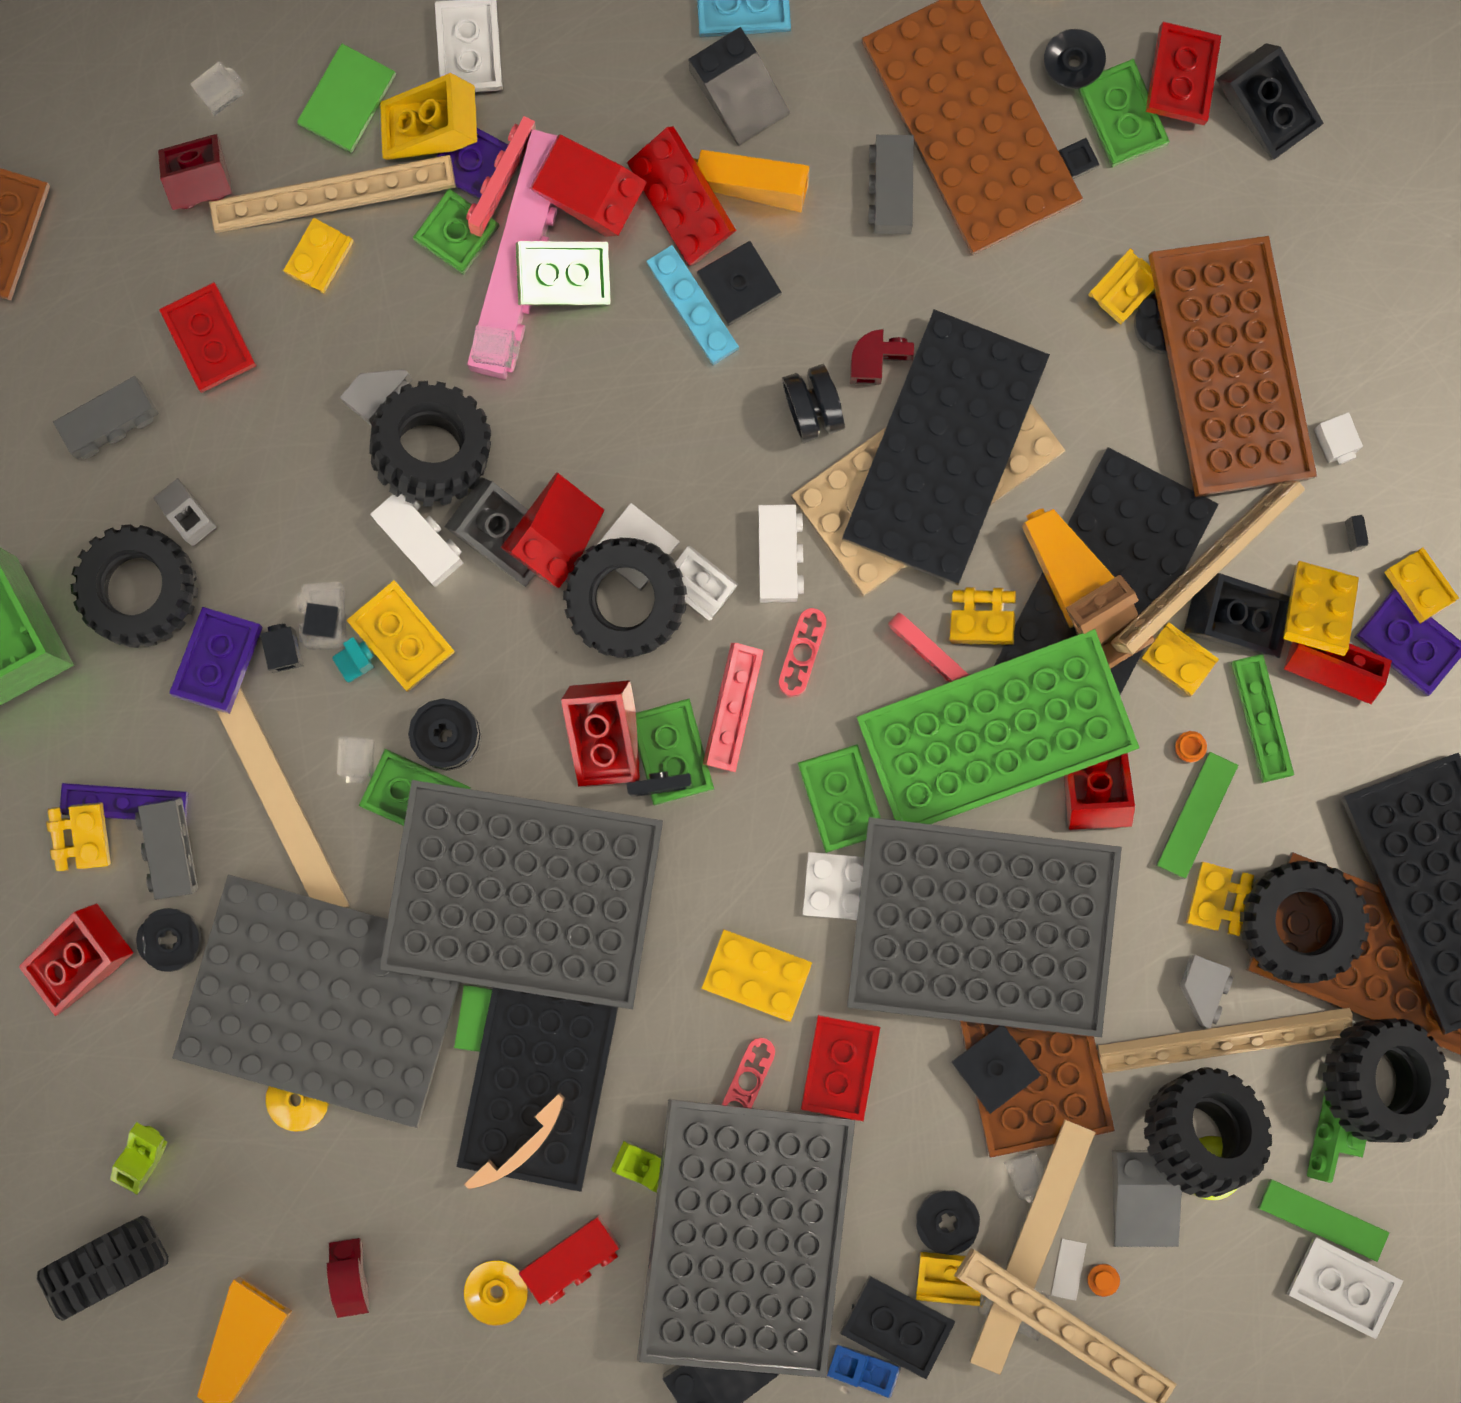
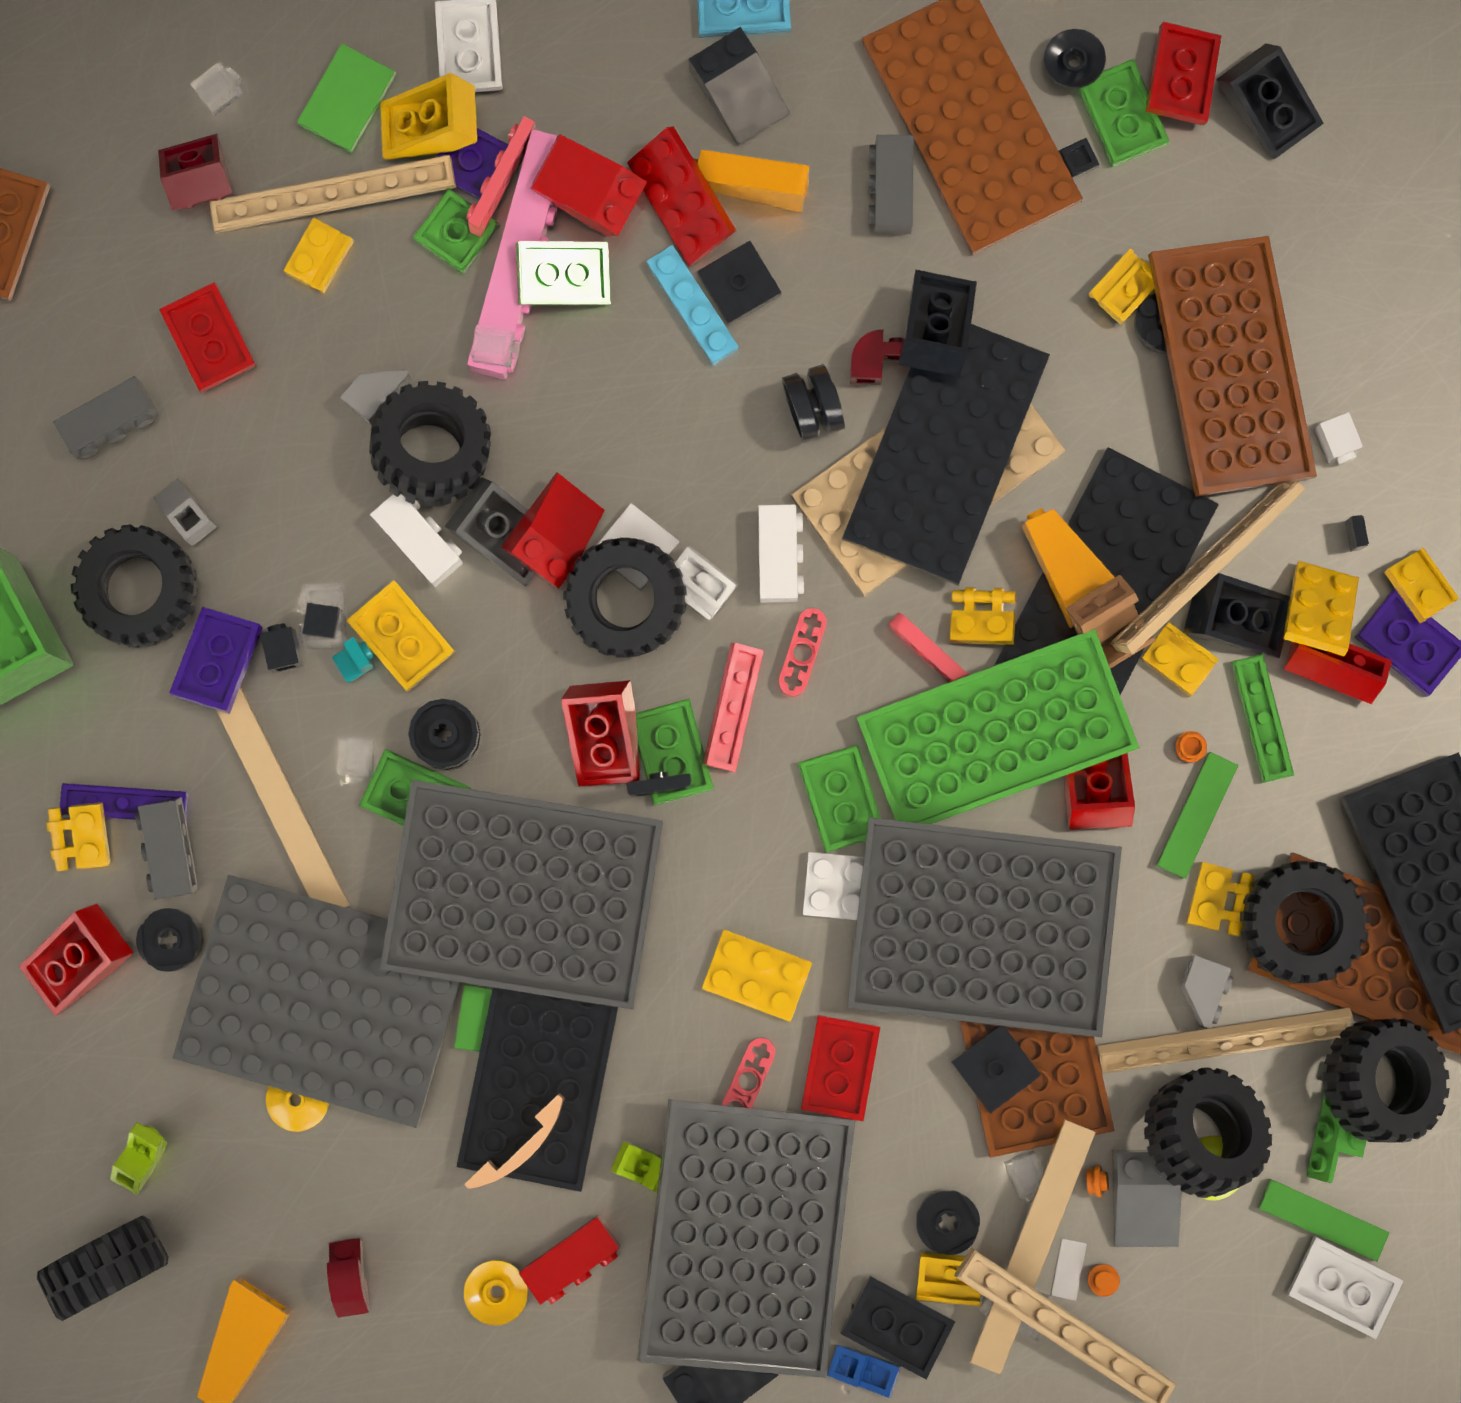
none -> black slope [898,270,977,377]
none -> orange plate [1087,1165,1109,1198]

